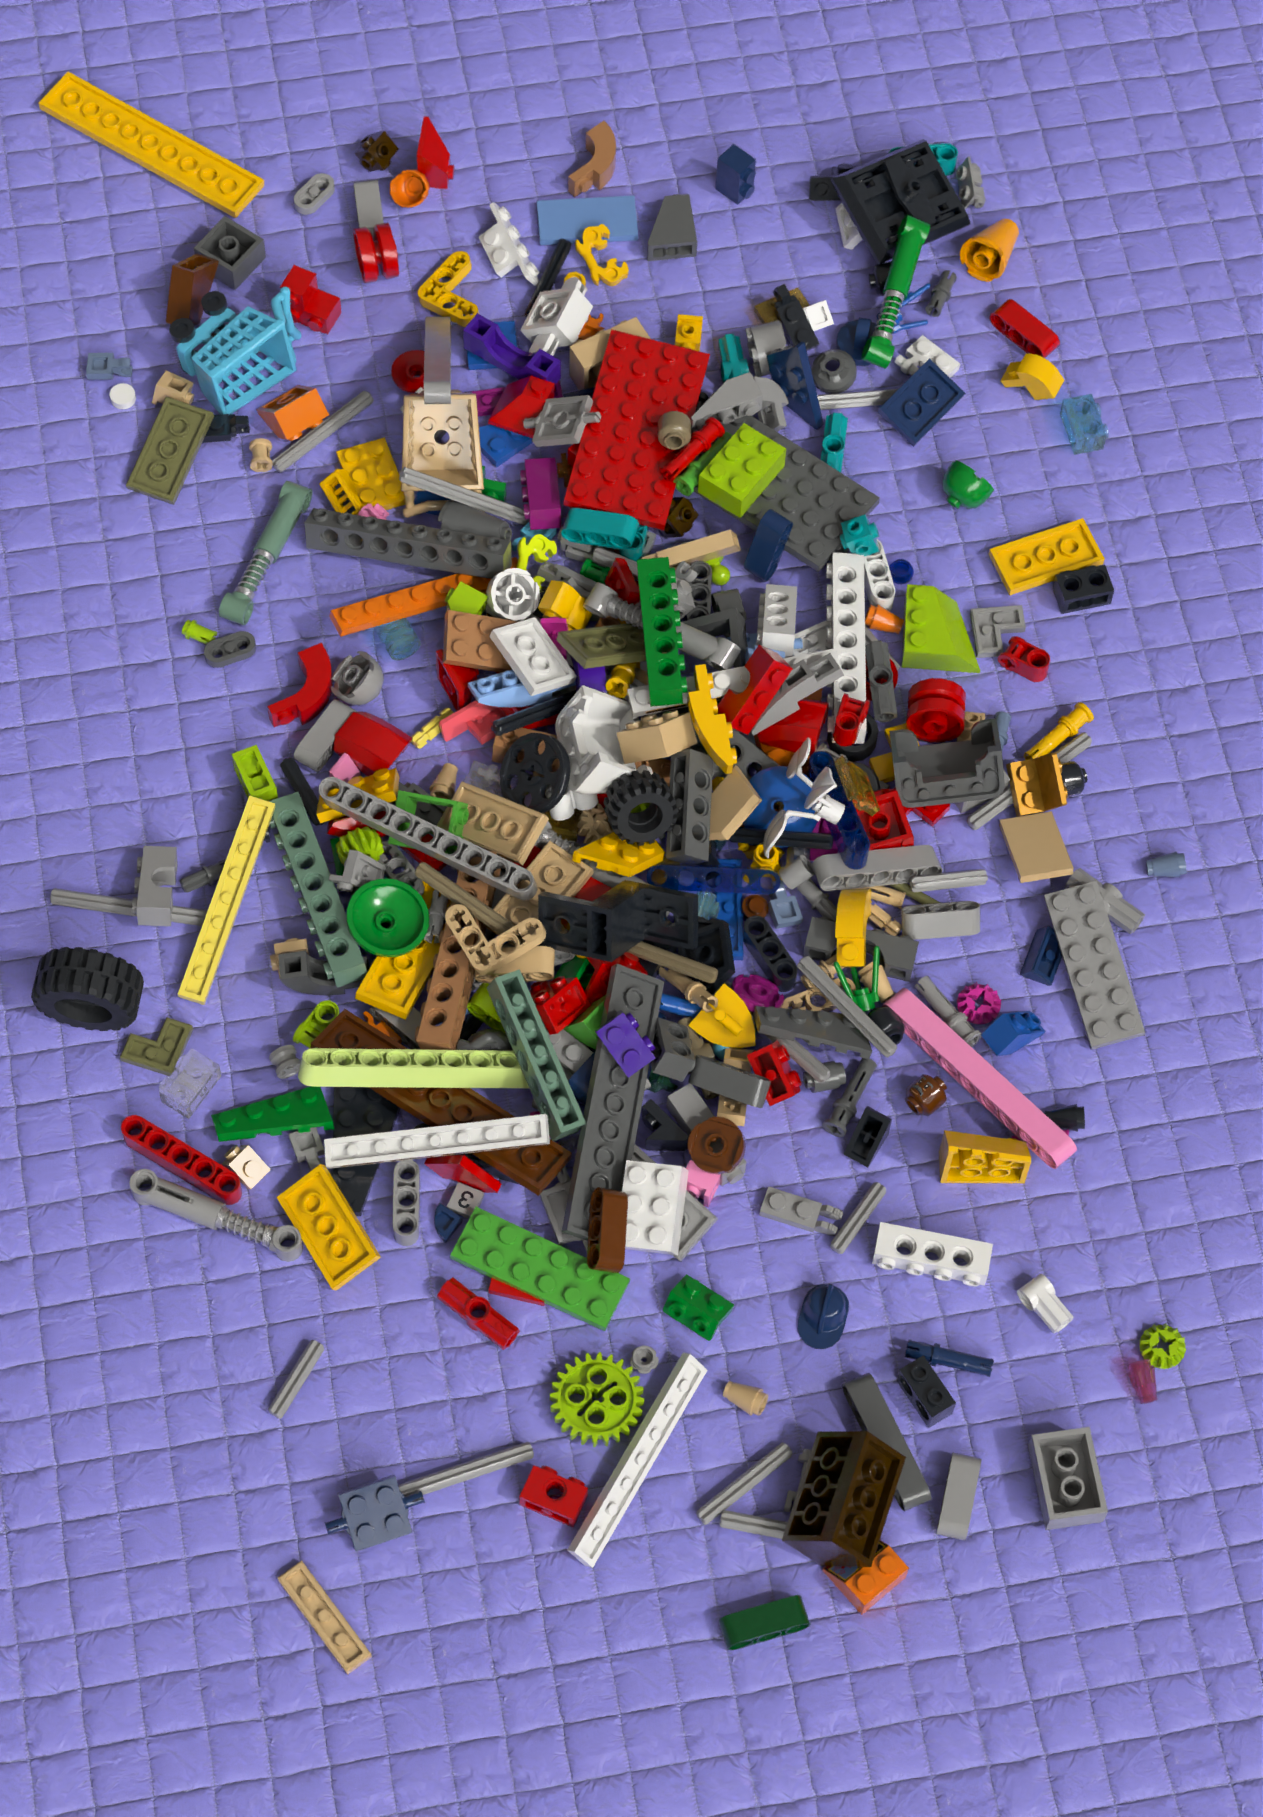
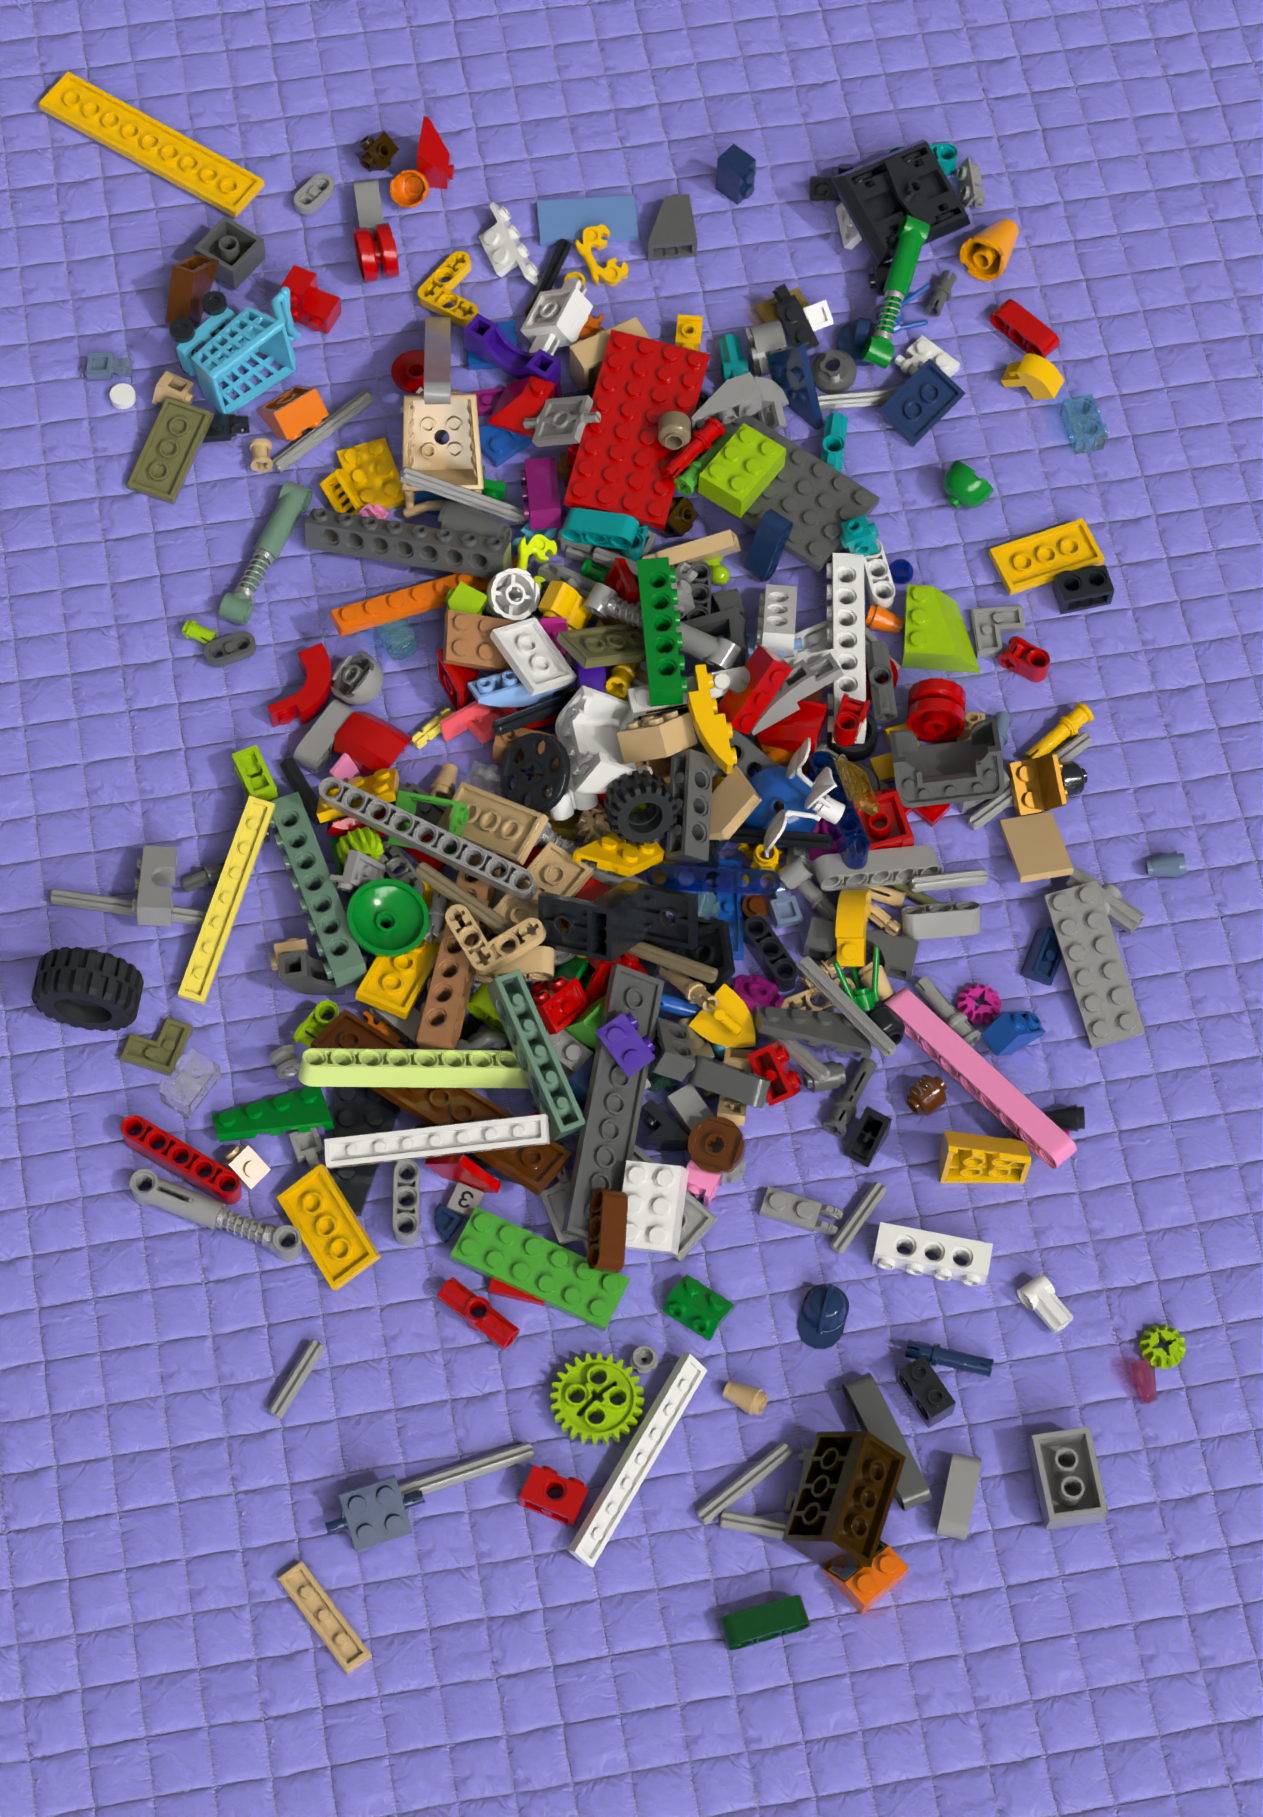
medium nougat arch [568,121,616,197] -> none

